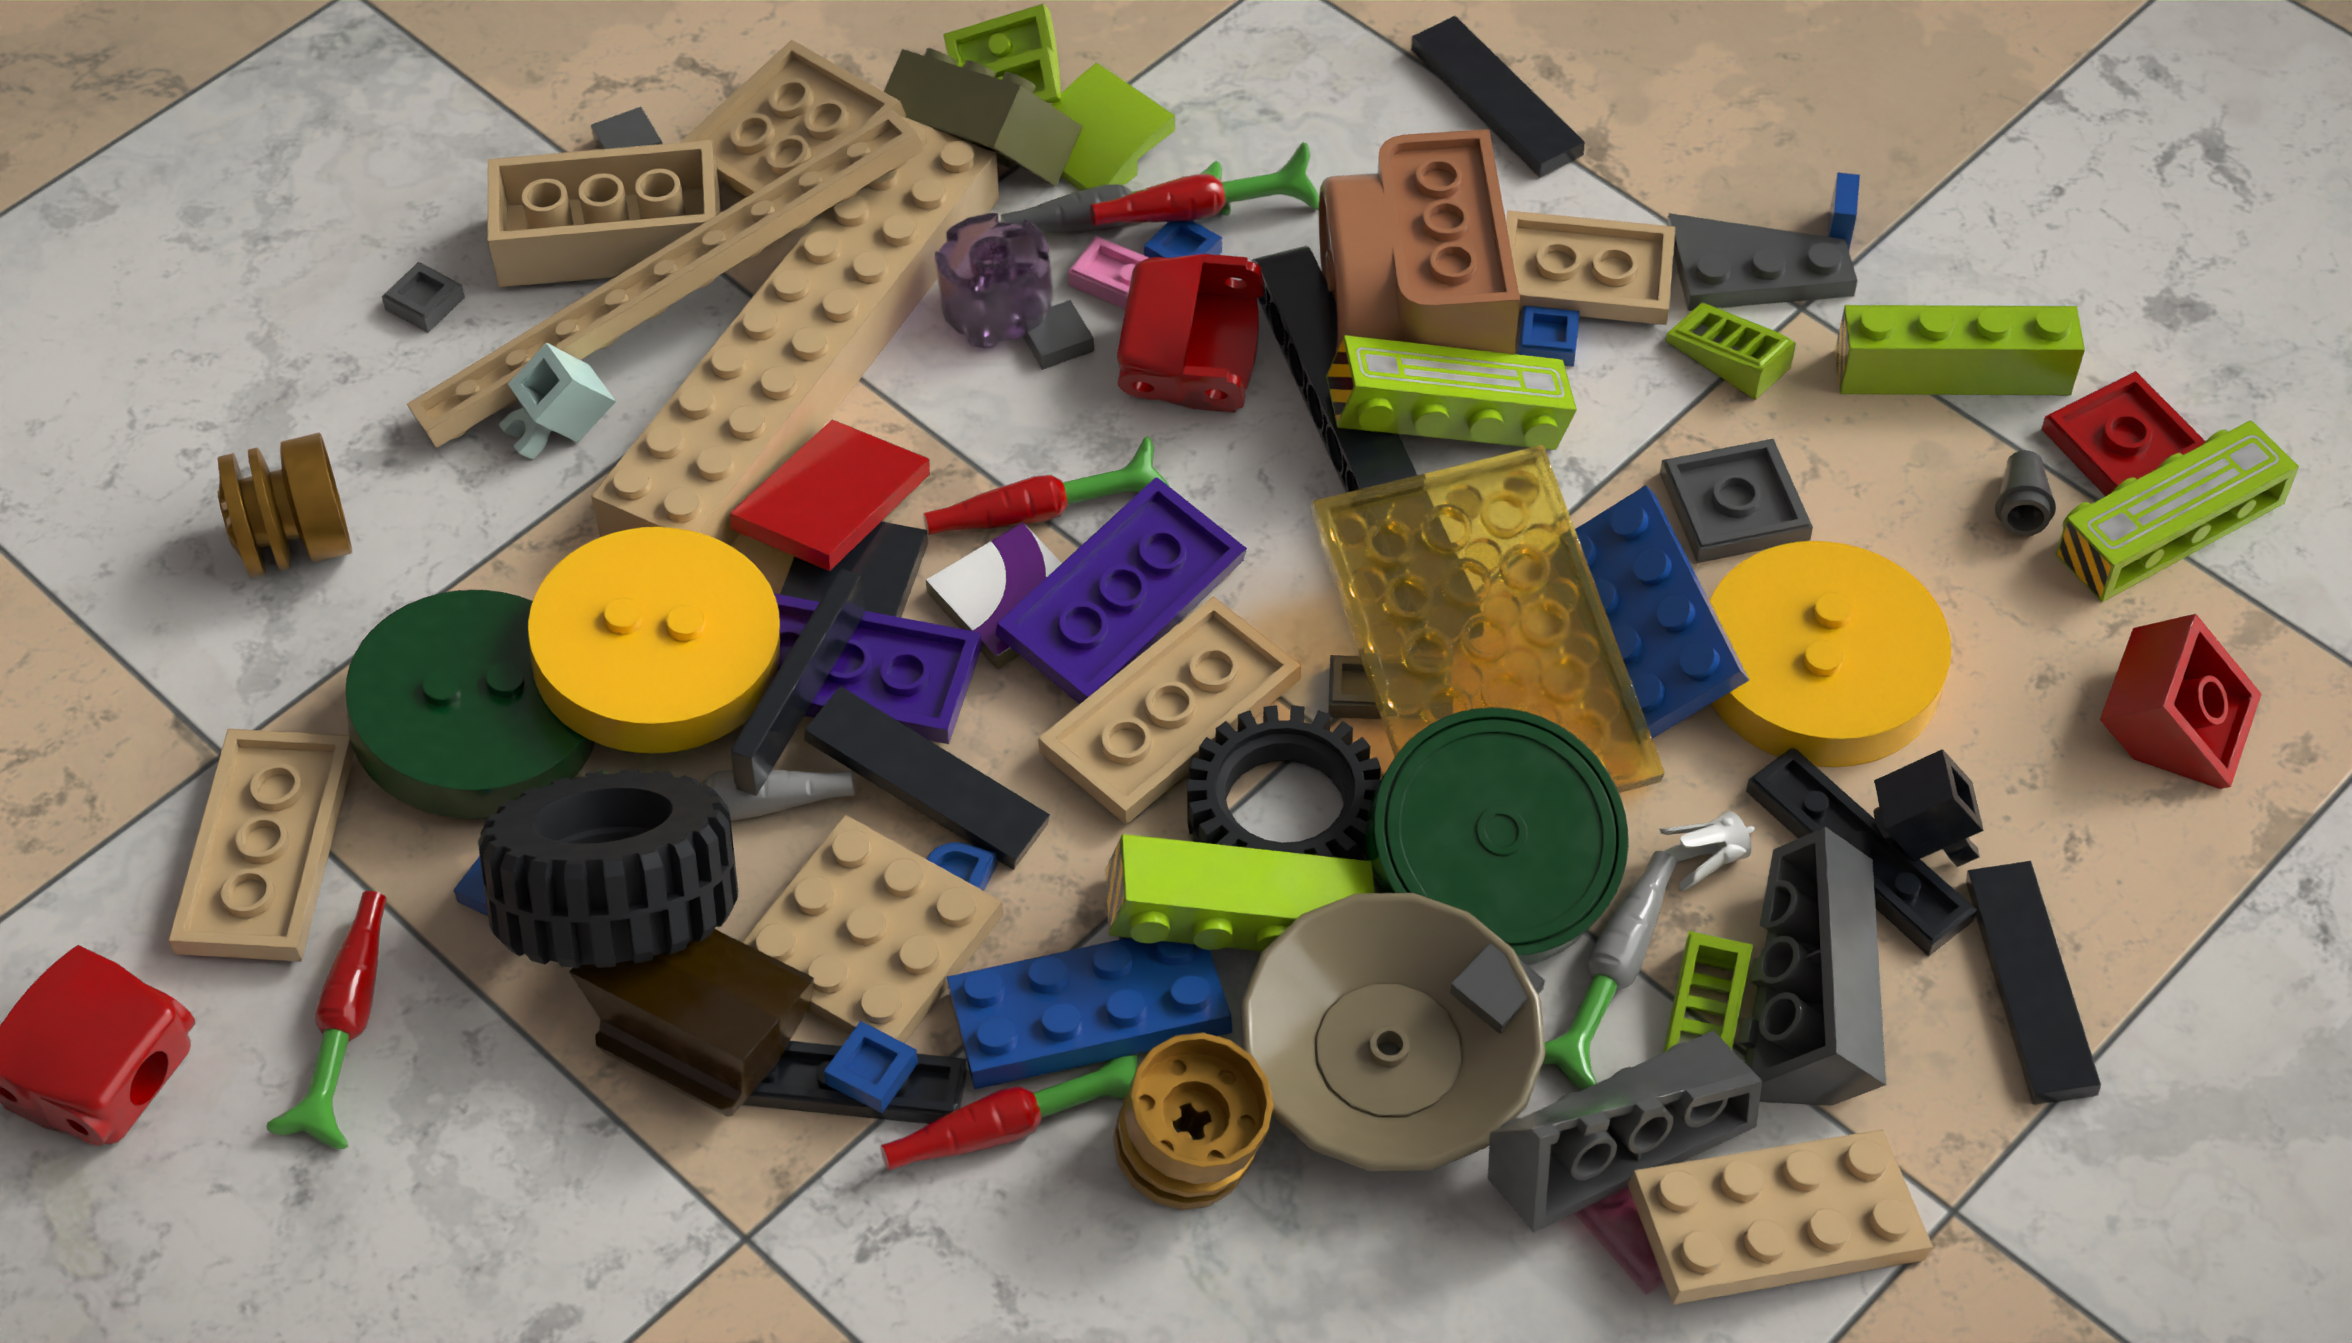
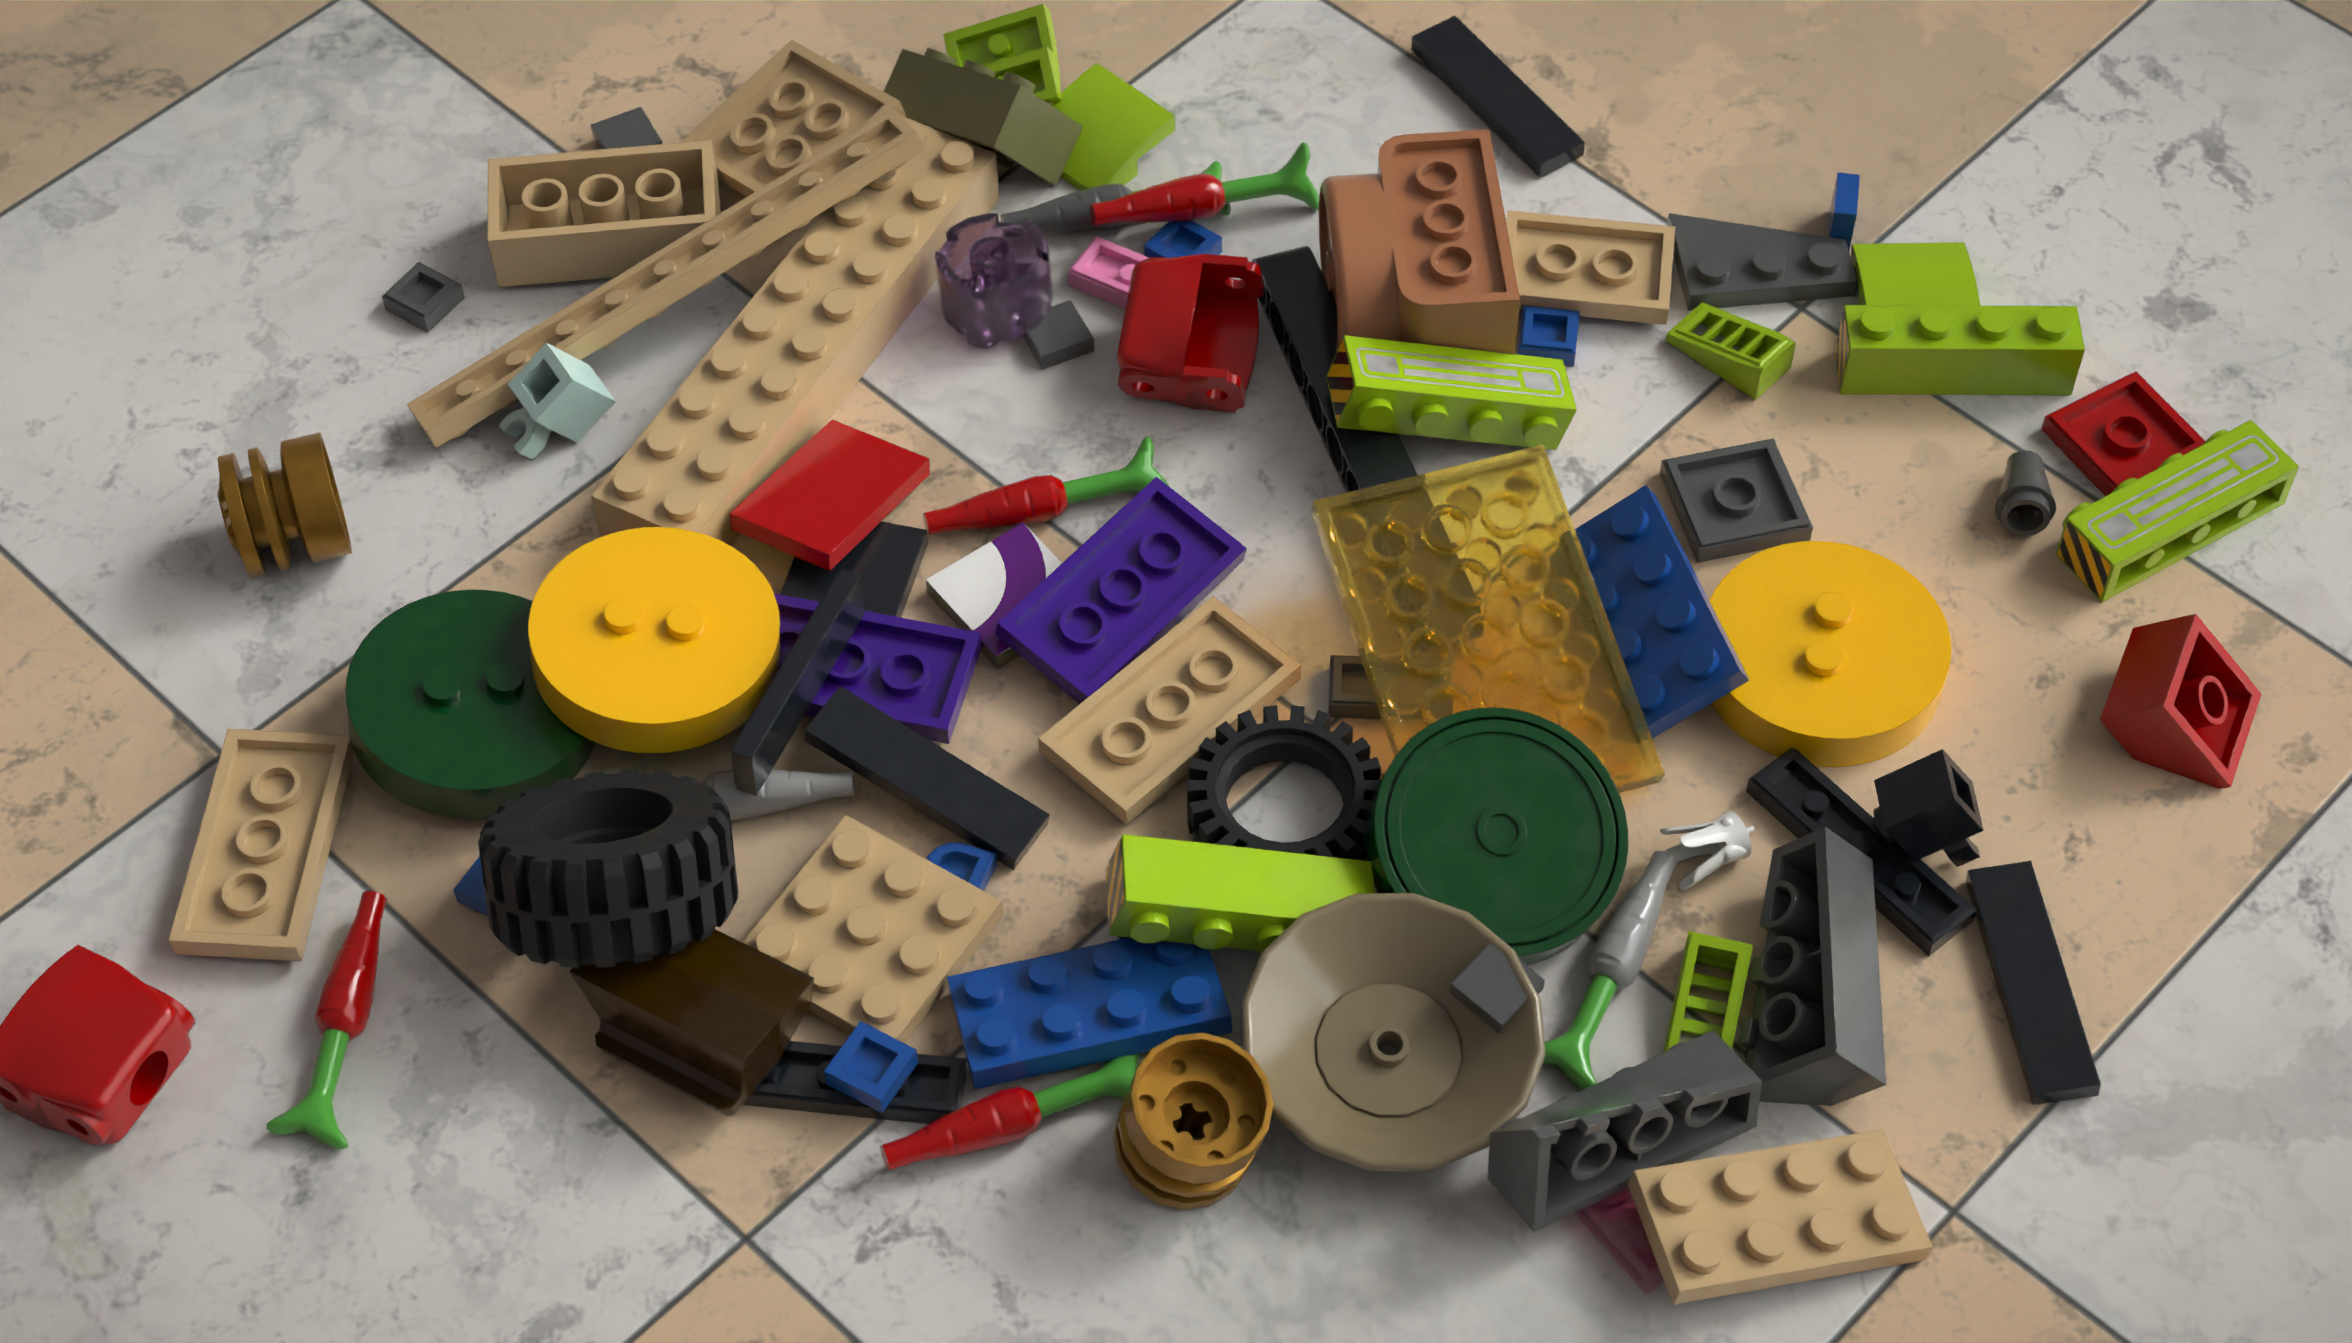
none -> lime slope [1851,242,1980,305]

